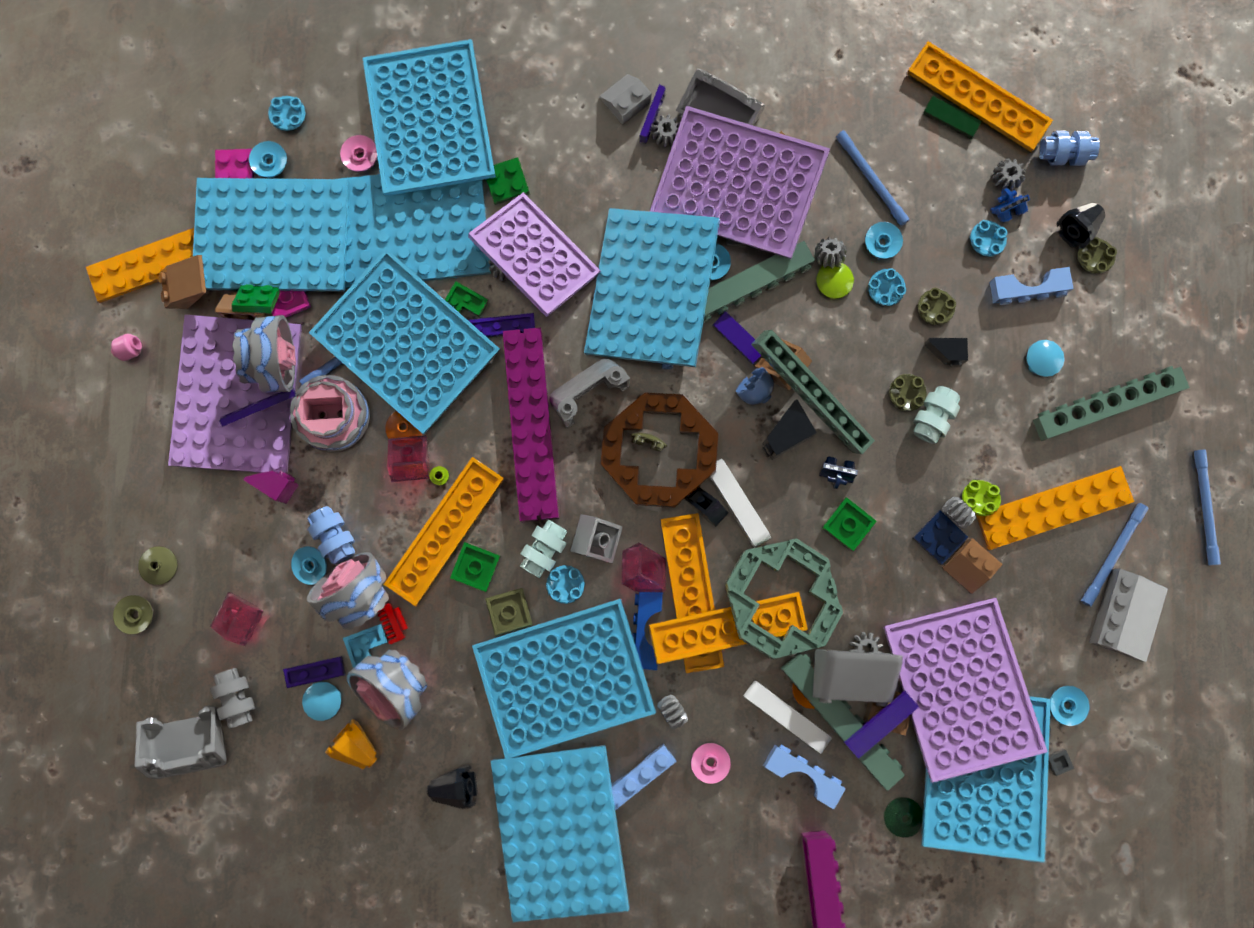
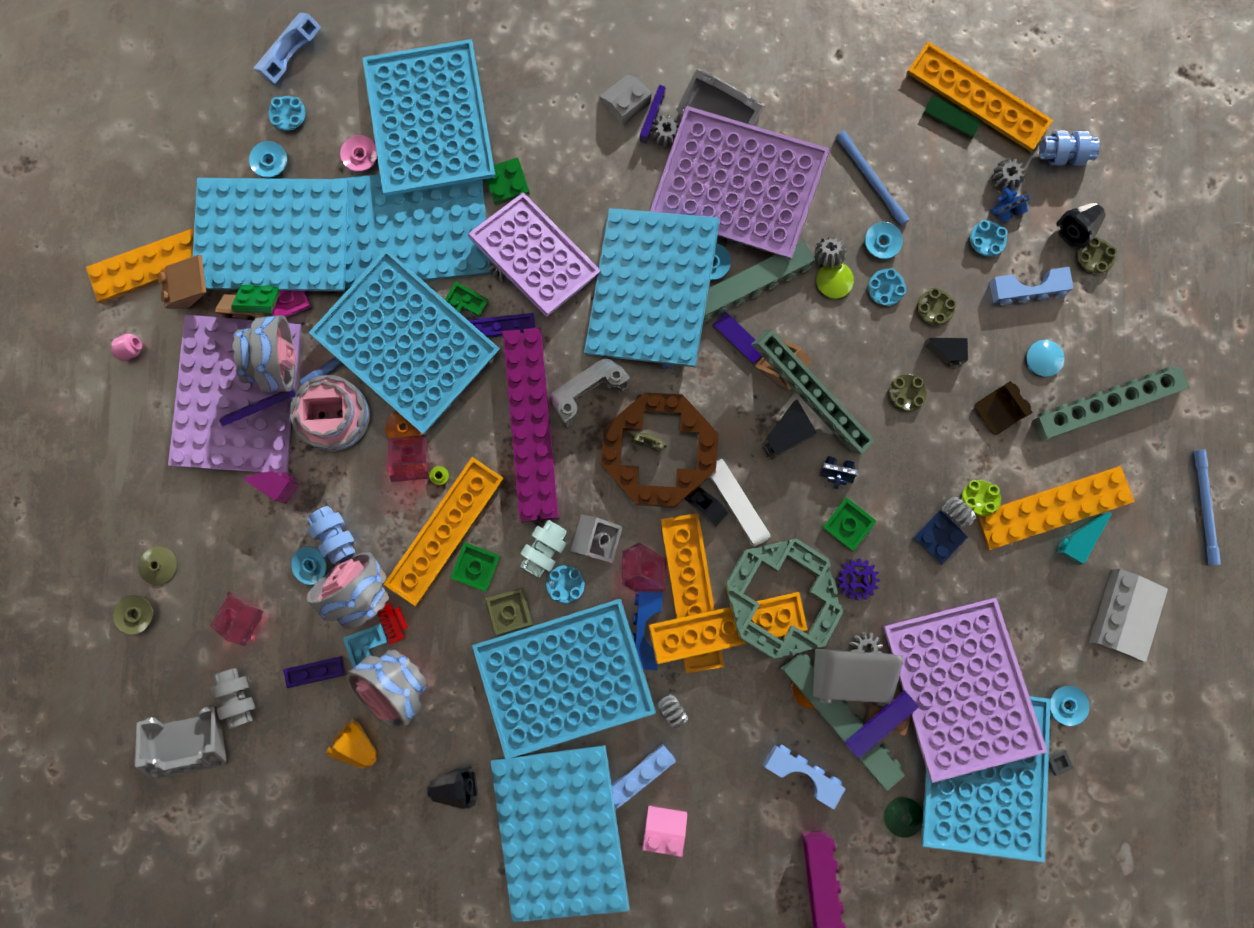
dark pink plate [215,149,255,178] -> none
medium azure dish [302,682,341,721] -> none
bright pink dish [691,743,731,784] -> none
medium blue cylinder [736,367,774,405] -> none
white beam [743,680,832,754] -> none
light aqua piece [913,386,960,444] -> none
medium nougat slope [942,538,1003,594] -> none
medium blue piece [1081,503,1149,607] -> none
none -> light blue arch [254,12,321,84]
none -> bright pink slope [642,806,687,857]
none -> dark purple gear [837,558,880,601]
none -> dark brown bracket [974,381,1033,435]
none -> teal slope [1057,512,1112,565]

